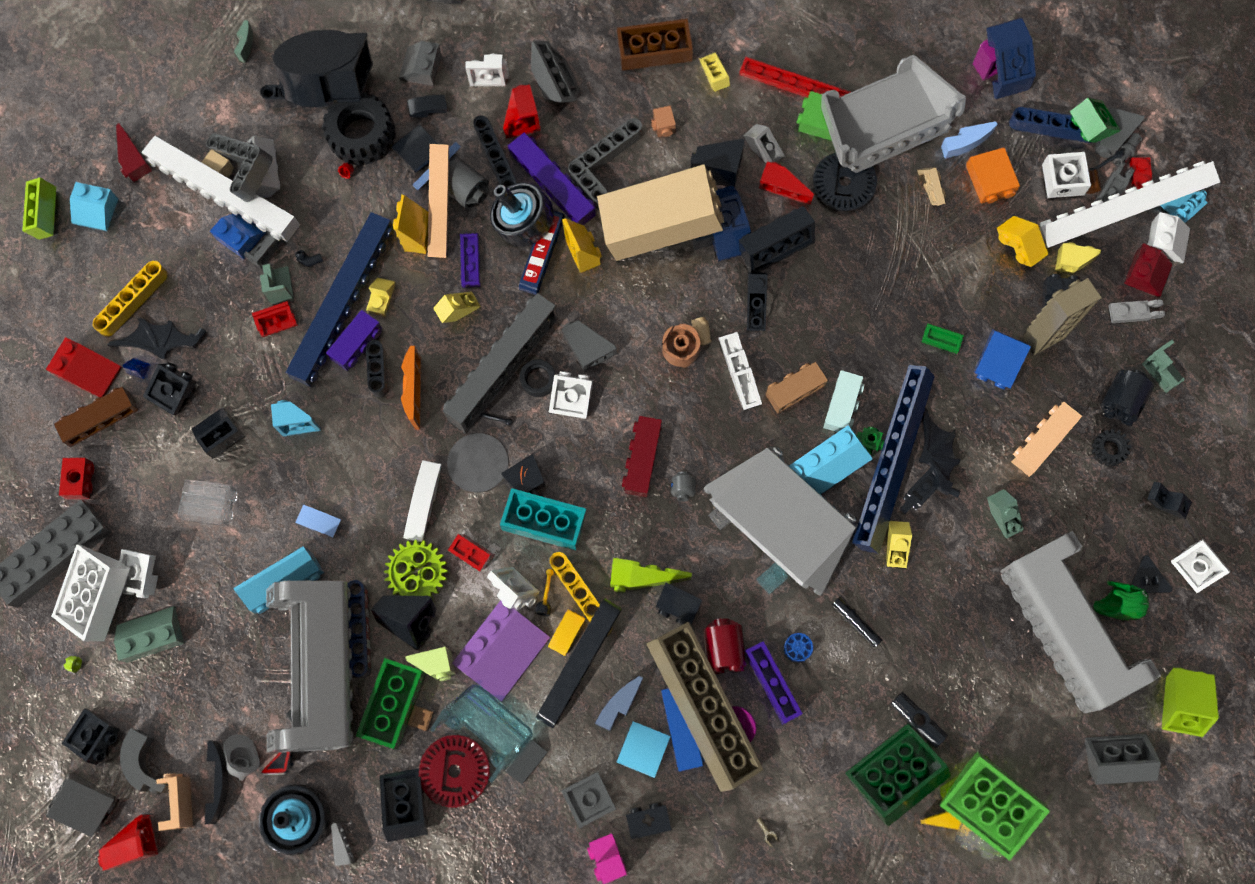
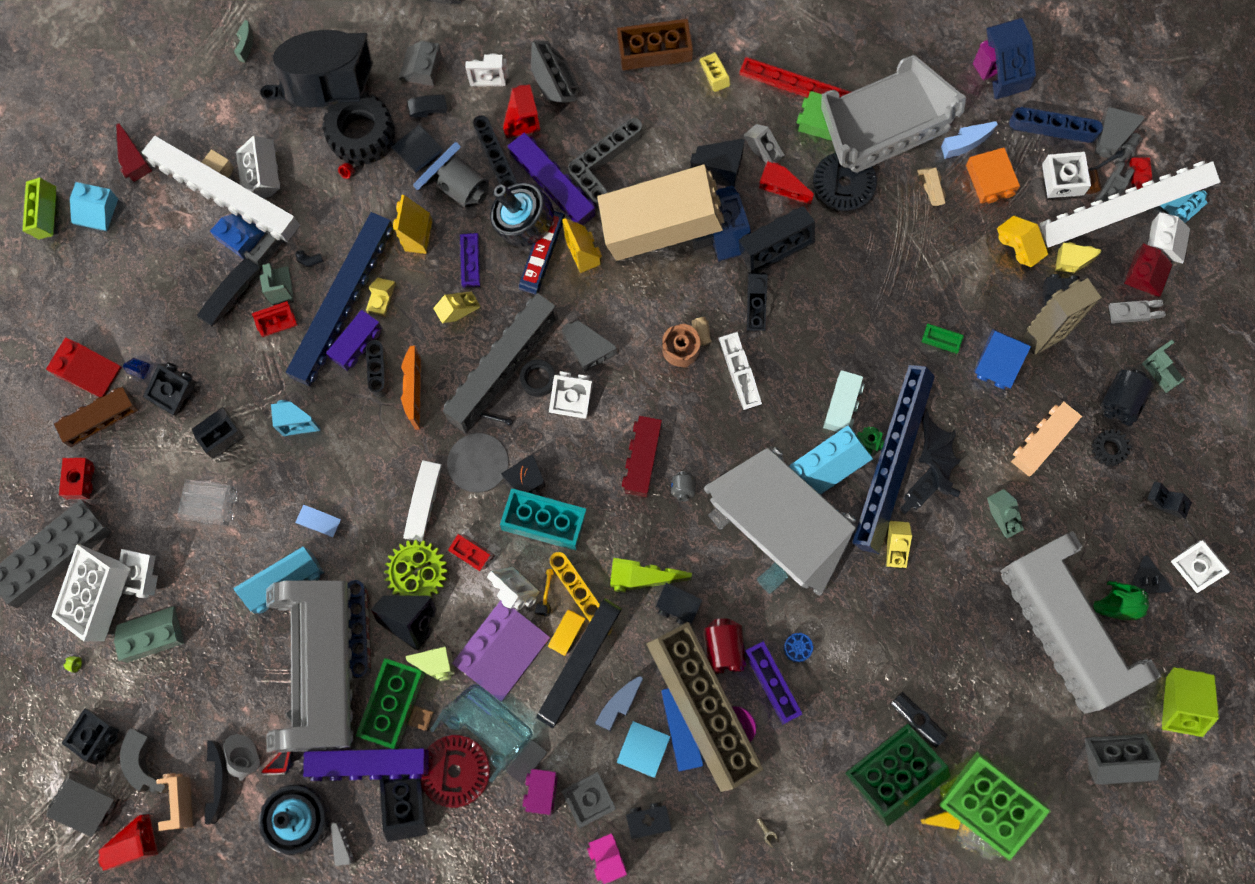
yellow beam [92,261,168,337] -> none
black animal [107,318,206,360] -> none
dark grey beam [206,133,273,202] -> none
light nougat tile [428,144,449,258] -> none
nougat brick [651,106,676,137] -> none
medium nougat brick [766,362,828,414] -> none
black pin [831,597,883,648] -> none
slope [1070,98,1121,143] -> none
none -> black slope [197,257,260,327]
none -> dark purple brick [303,749,429,781]
none -> magenta brick [523,769,559,815]

